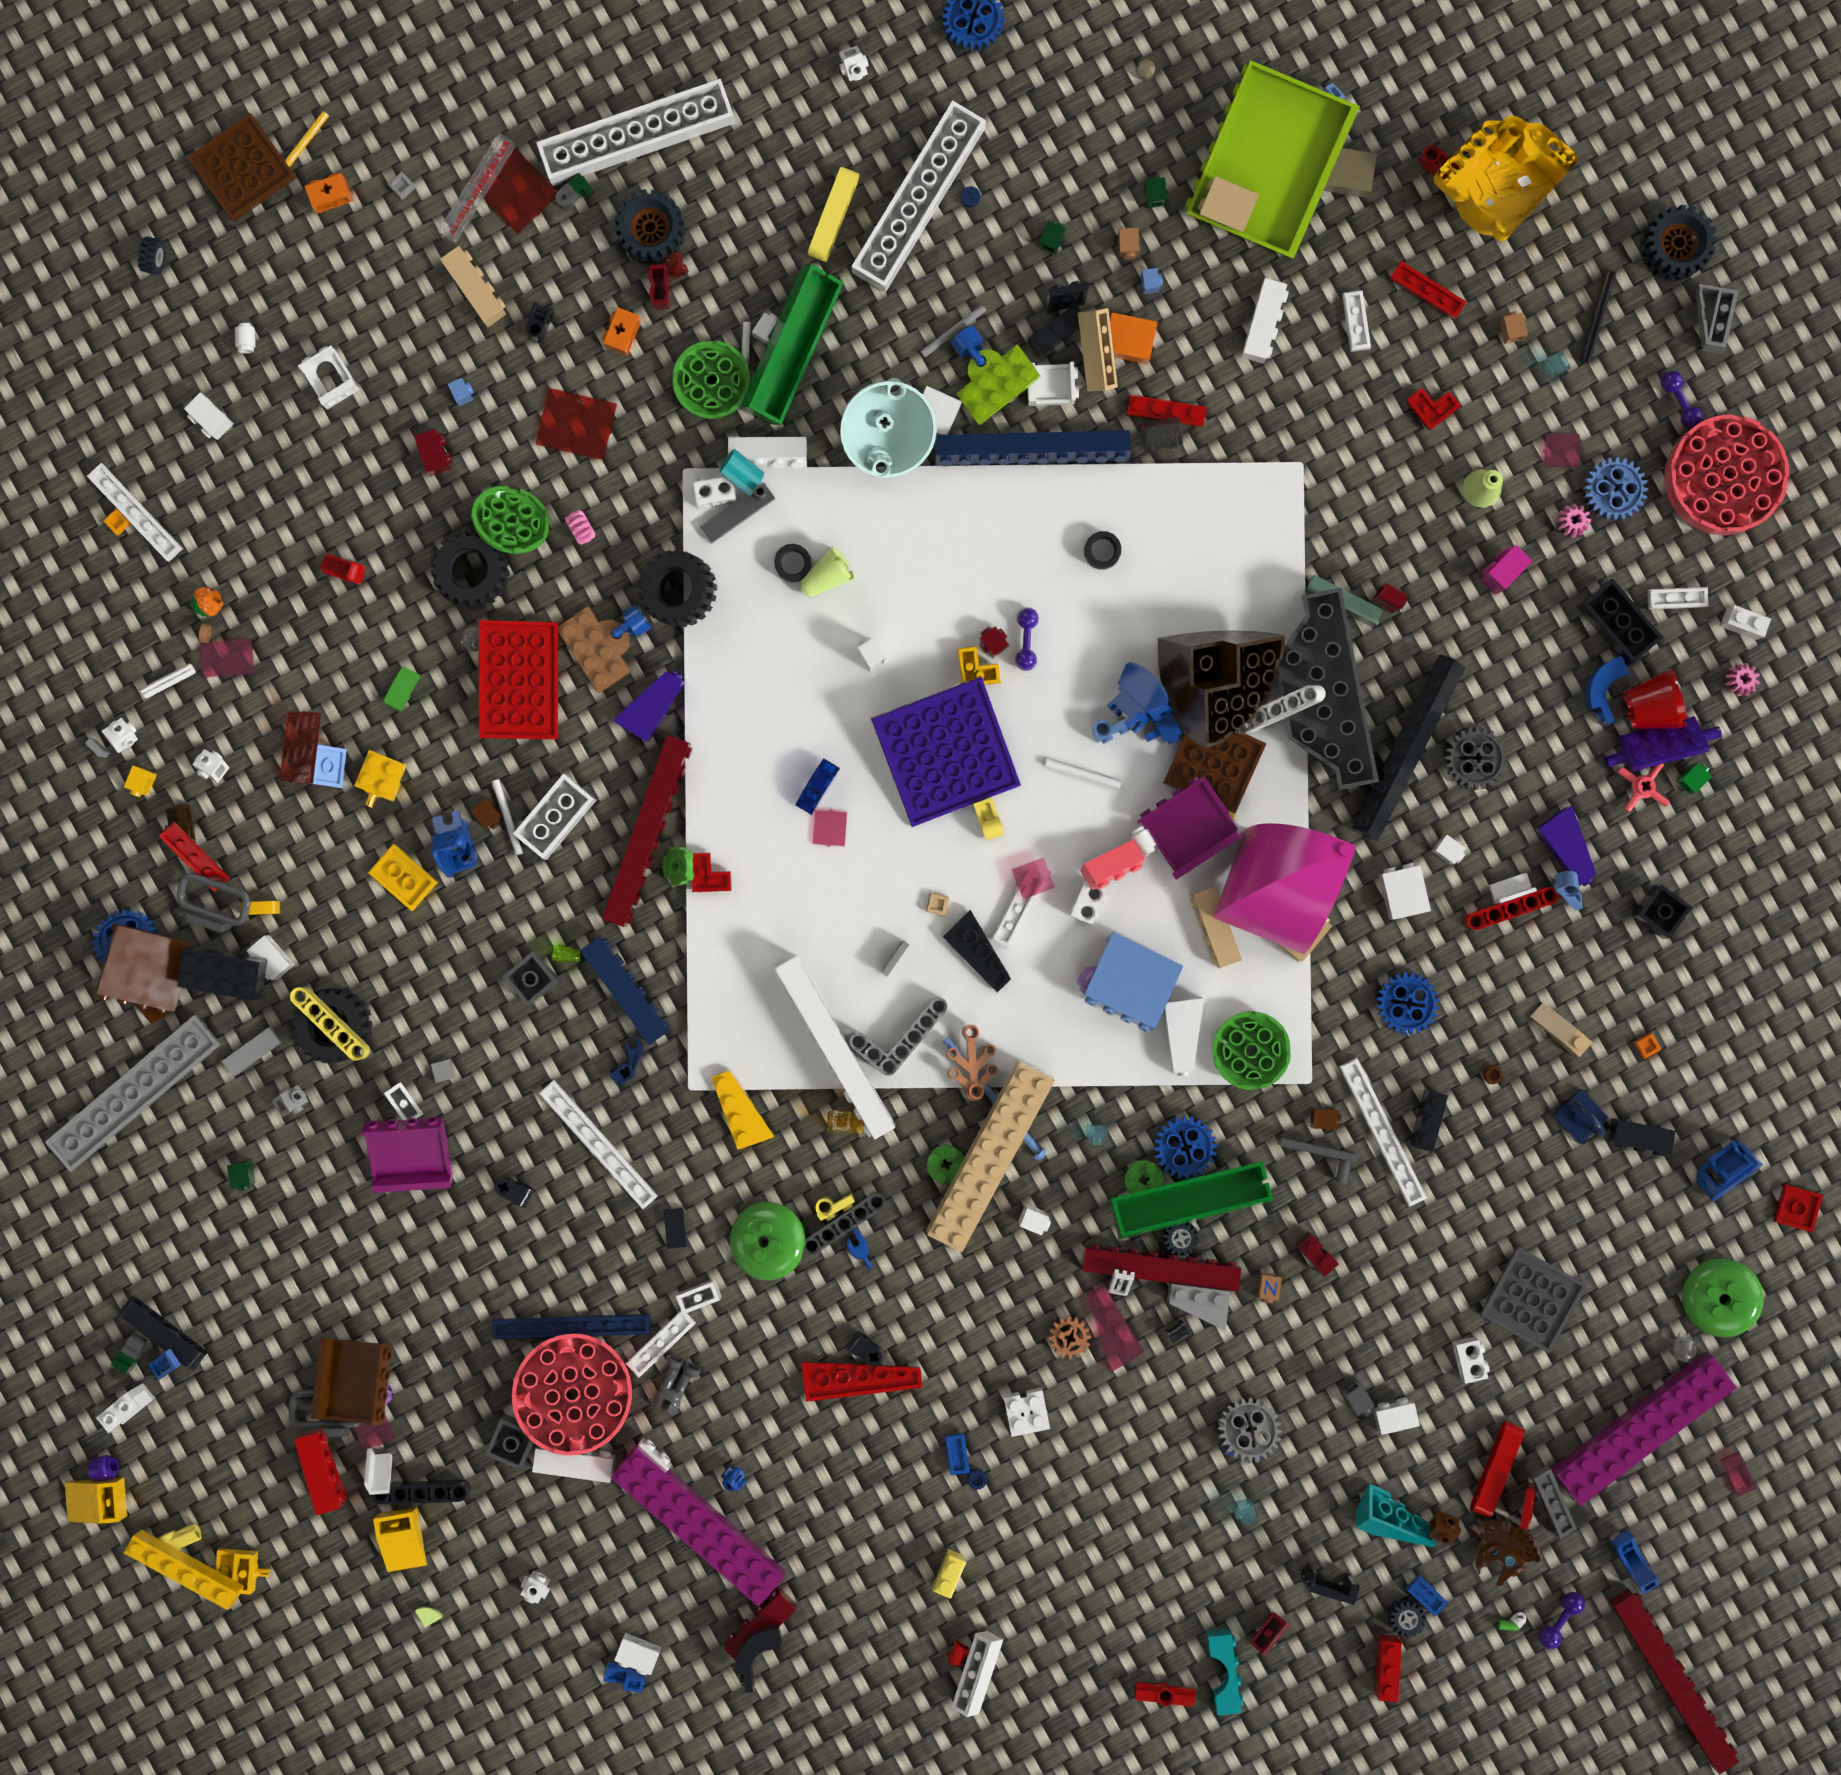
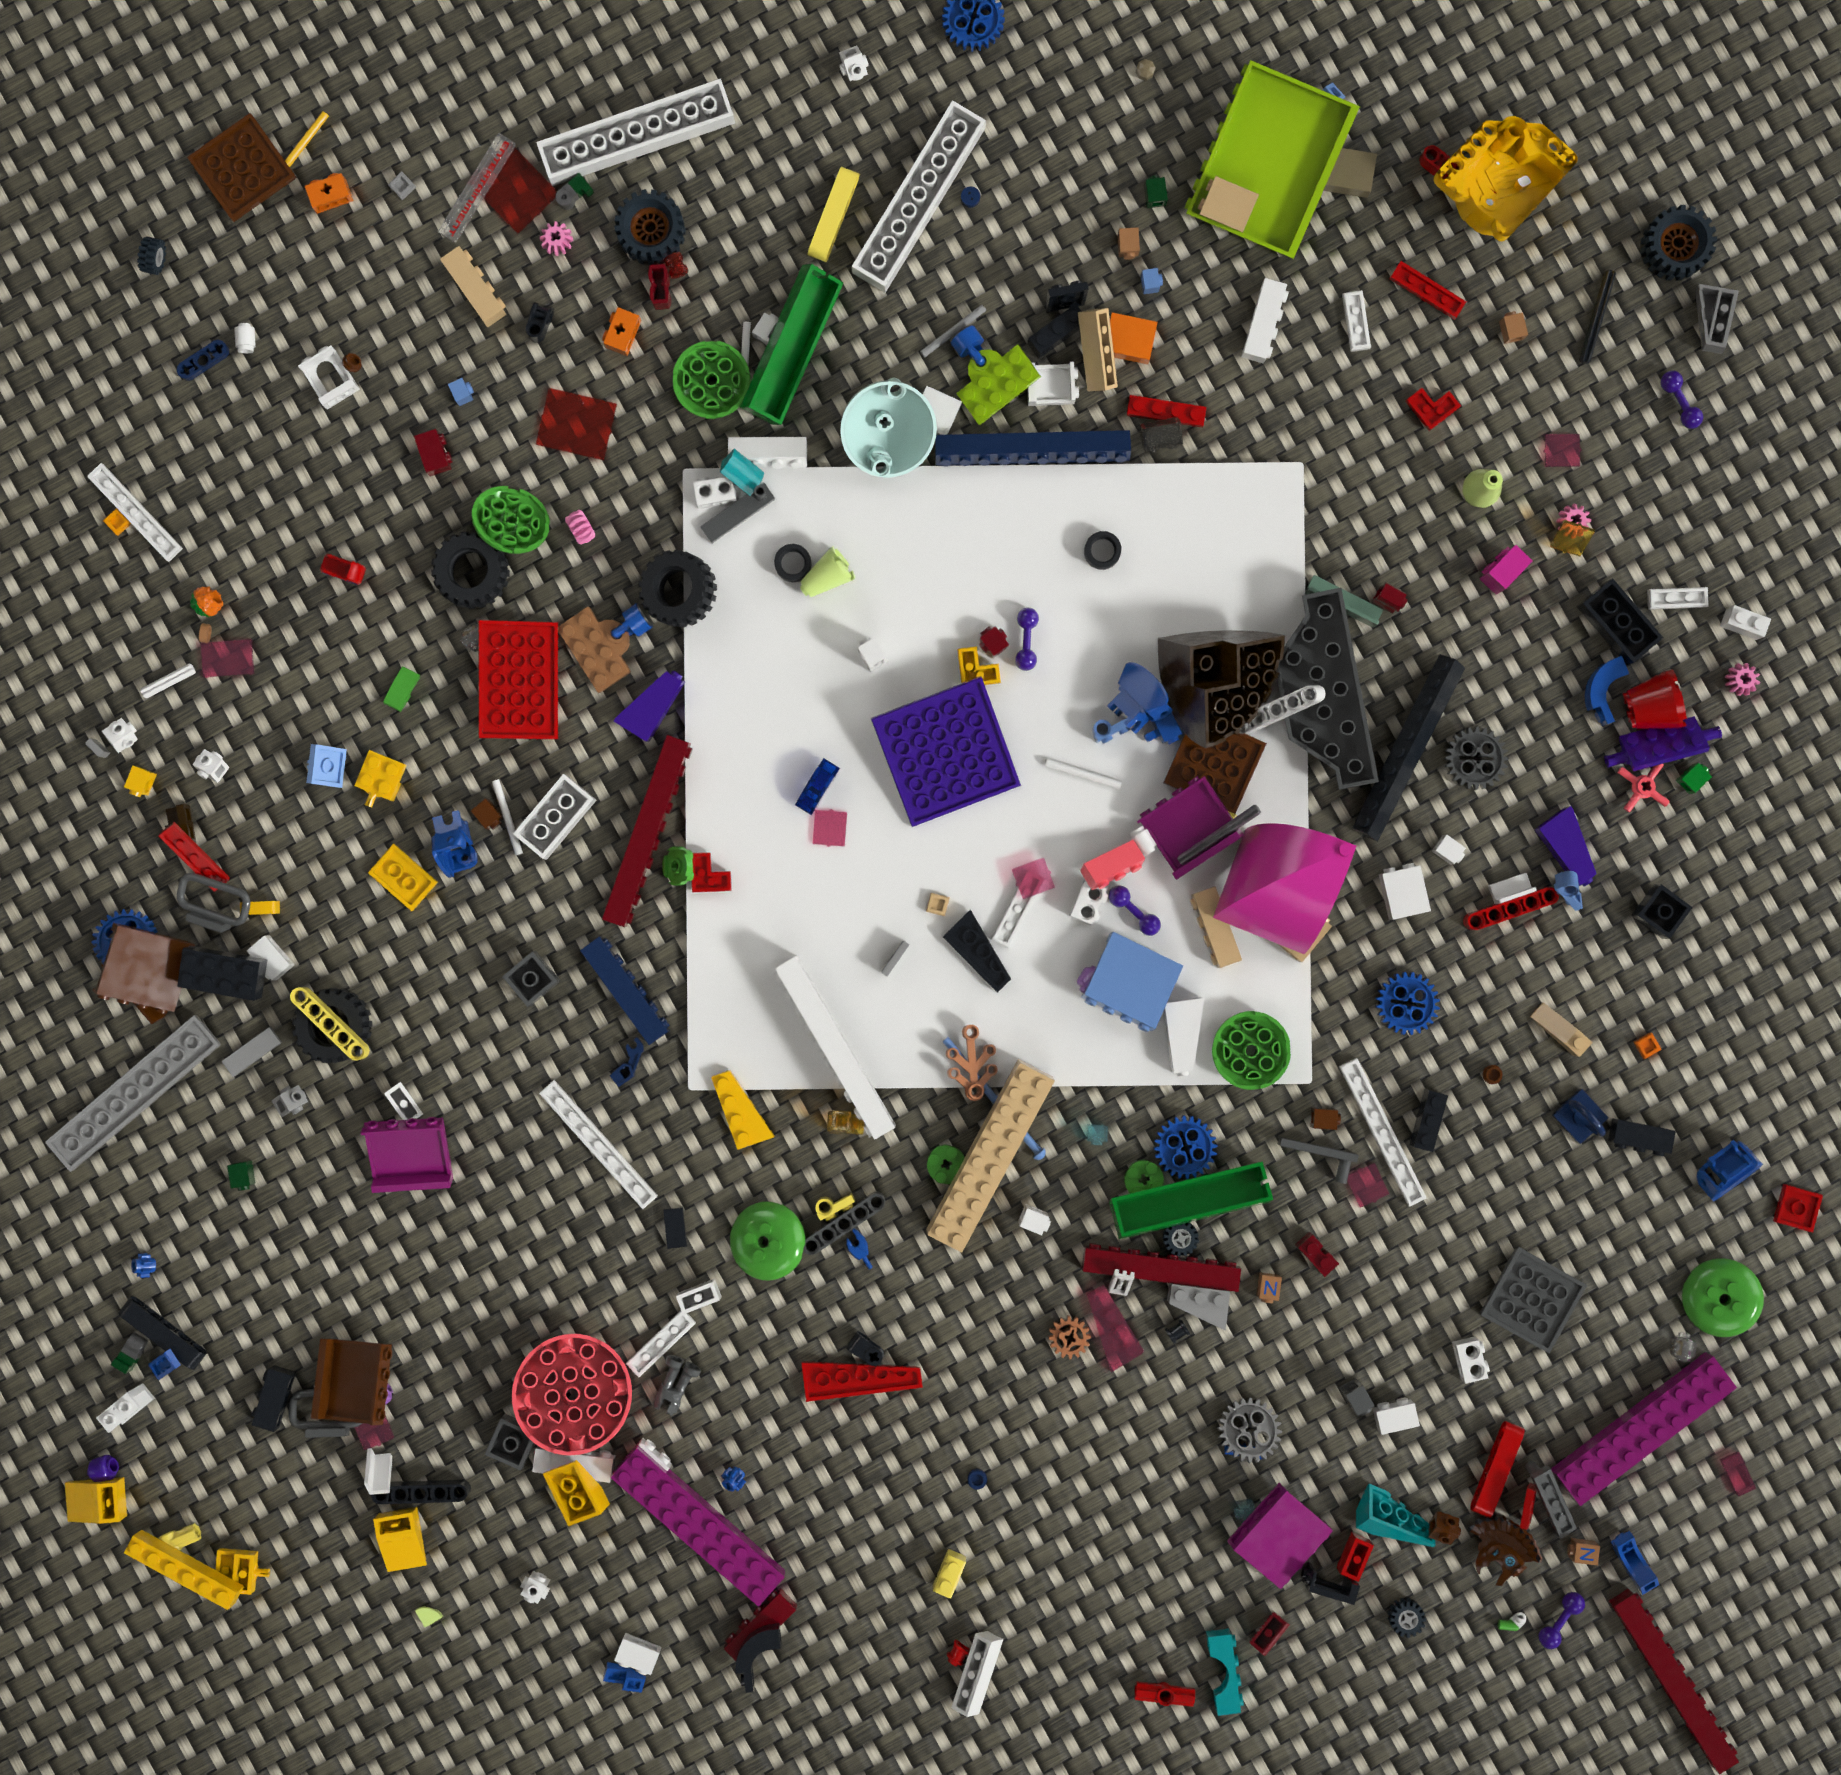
white brick [184,392,234,440] -> none
clear red piece [279,711,321,784] -> none
red wedge [294,1428,348,1515] -> none
light grey tile [431,1059,456,1083] -> none
dark blue tile [492,1314,650,1339] -> none
black piece [495,1177,534,1208] -> none
clear neon green cone [552,944,581,963] -> none
light grey beam [849,997,947,1076] -> none
blue plate [945,1432,970,1475] -> none
light yellow plate [973,798,1004,841] -> none
white piece [1003,1387,1050,1437] -> none
dark green brick [1038,221,1066,255] -> none
red brick [1374,1634,1402,1702] -> none
blue plate [1405,1574,1448,1617] -> none
clear light blue plate [1544,351,1571,379] -> none
medium blue gear [1583,457,1648,521] -> none
coral brick [1664,414,1789,535] -> none
none -> blue gear [131,1253,156,1278]
none -> dark blue beam [177,340,229,381]
none -> black brick [251,1365,296,1432]
none -> reddish brown plate [342,353,362,372]
none -> bright pink gear [540,221,573,256]
none -> yellow slope [543,1460,610,1526]
none -> dark purple piece [1109,885,1161,936]
none -> flat silver axle [1177,805,1261,865]
none -> magenta panel [1227,1482,1333,1589]
none -> red brick [1336,1532,1374,1582]
none -> clear pink piece [1347,1163,1389,1208]
none -> clear yellow piece [1550,520,1595,557]
none -> medium nougat brick [1567,1538,1600,1566]

